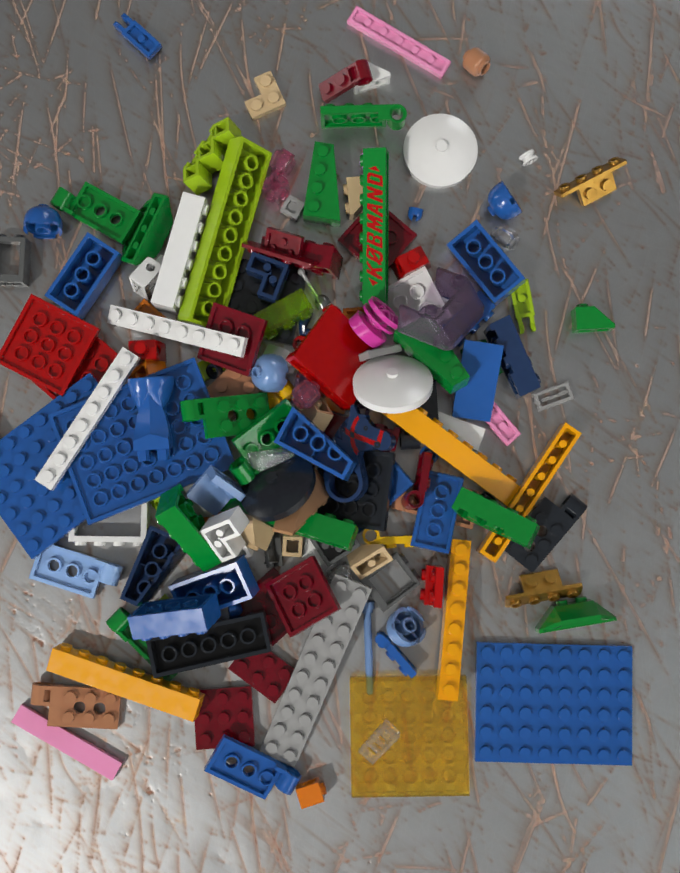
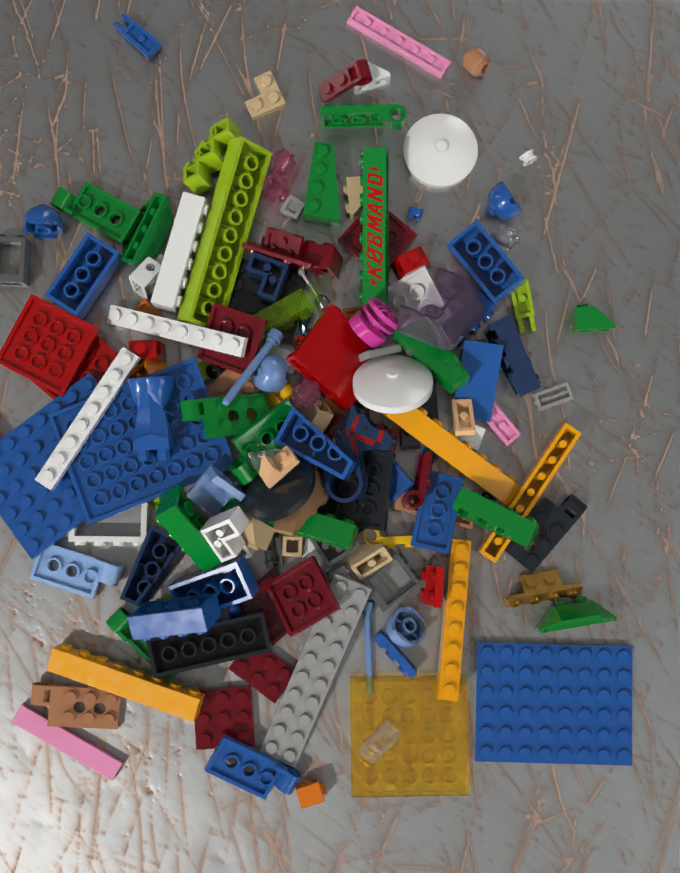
pearl gold bracket [553,157,628,206] -> none
none -> medium blue piece [222,328,284,406]
none -> light nougat slope [259,446,300,488]
none -> light nougat slope [452,399,476,436]

